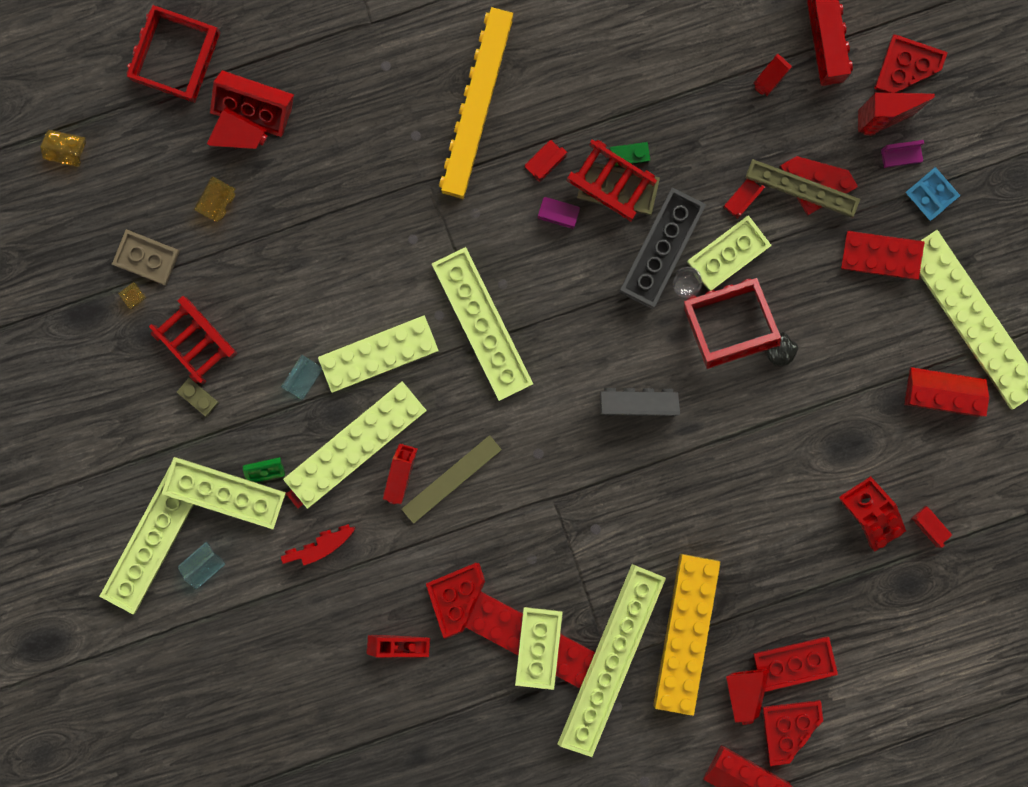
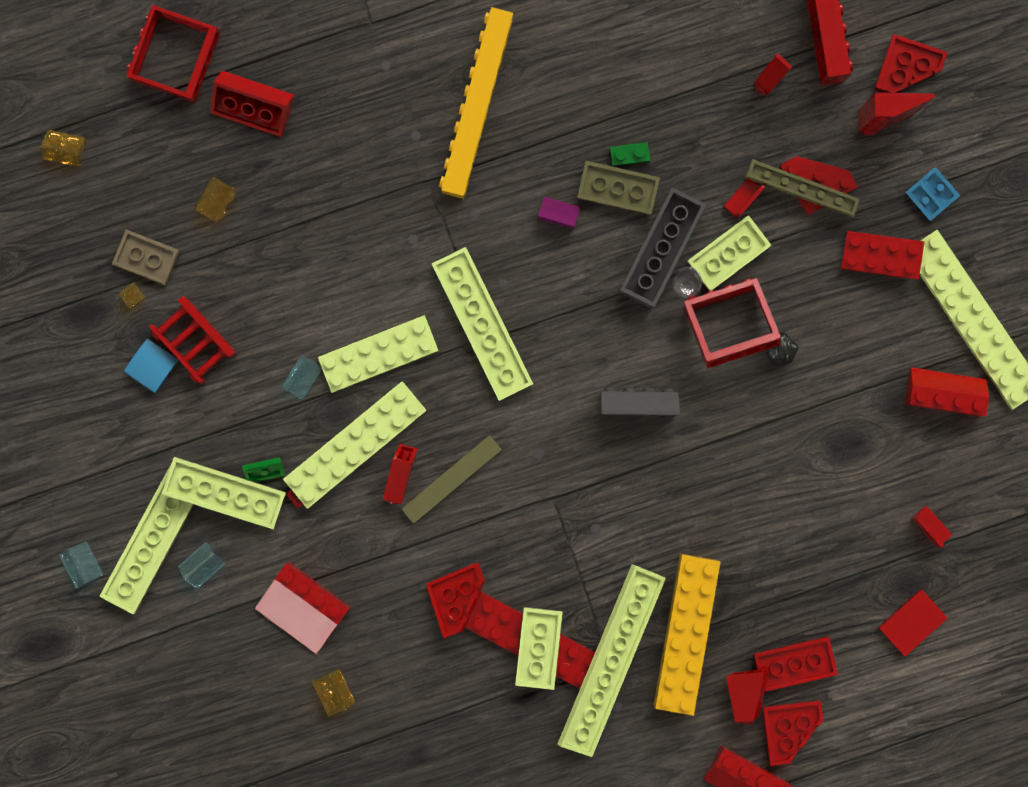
olive plate [177,378,219,417] -> none
red slope [207,108,268,149] -> none
red slope [281,524,356,566] -> none
red slope [367,635,430,657] -> none
red panel [525,140,567,182] -> none
red fence [567,139,657,222] -> none
red bracket [839,476,906,552] -> none
magenta panel [881,140,924,168] -> none
none -> clear light blue panel [59,541,103,589]
none -> dark azure slope [124,338,179,394]
none -> slope [255,562,351,654]
none -> clear yellow bracket [312,669,355,717]
none -> red tile [878,589,947,657]

